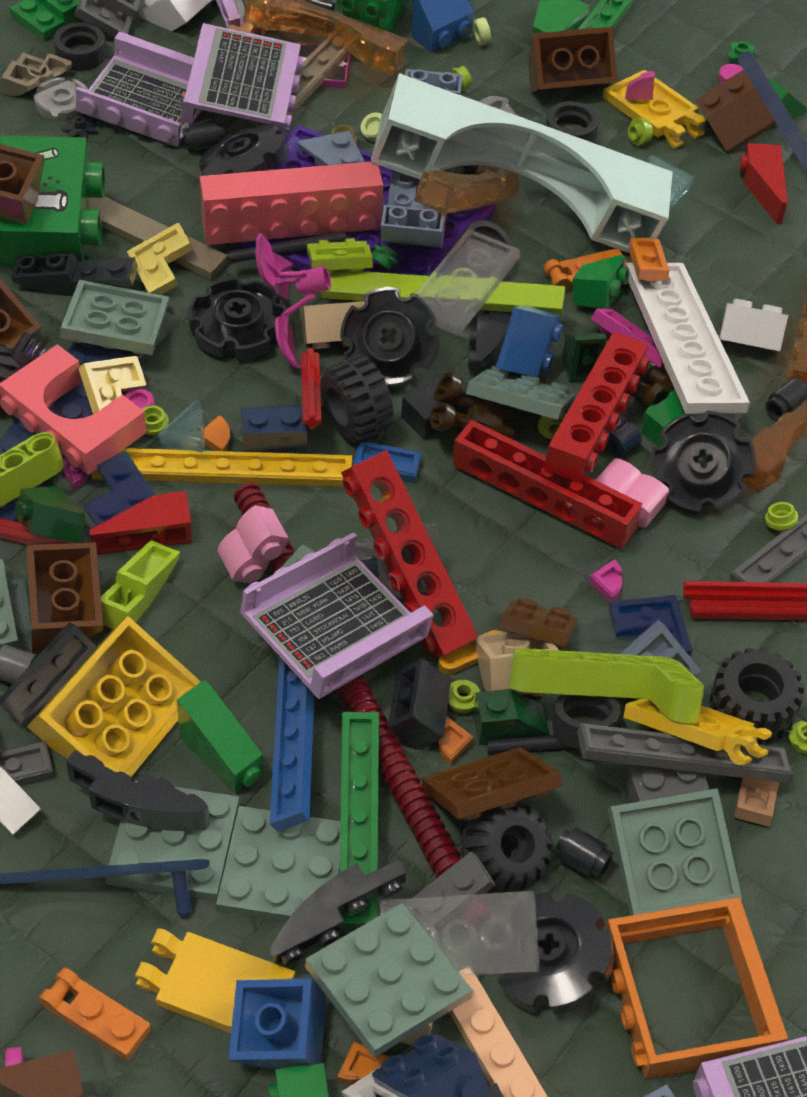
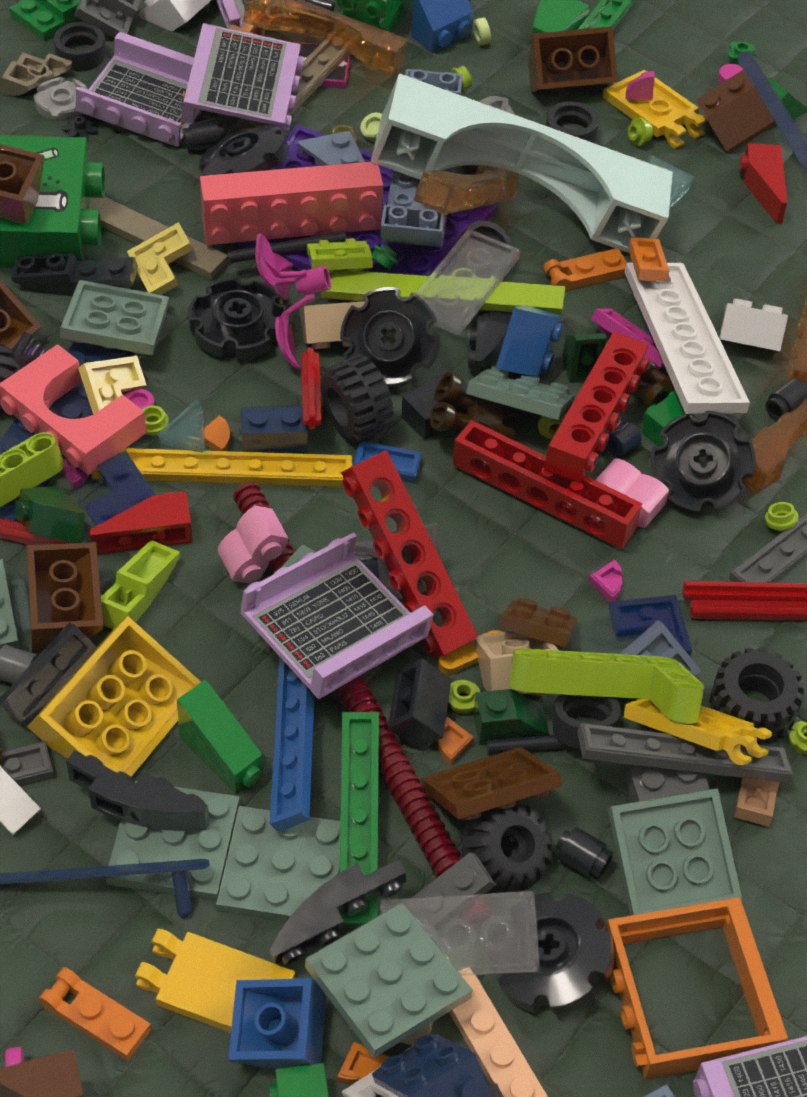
green slope [572,255,629,308] -> none

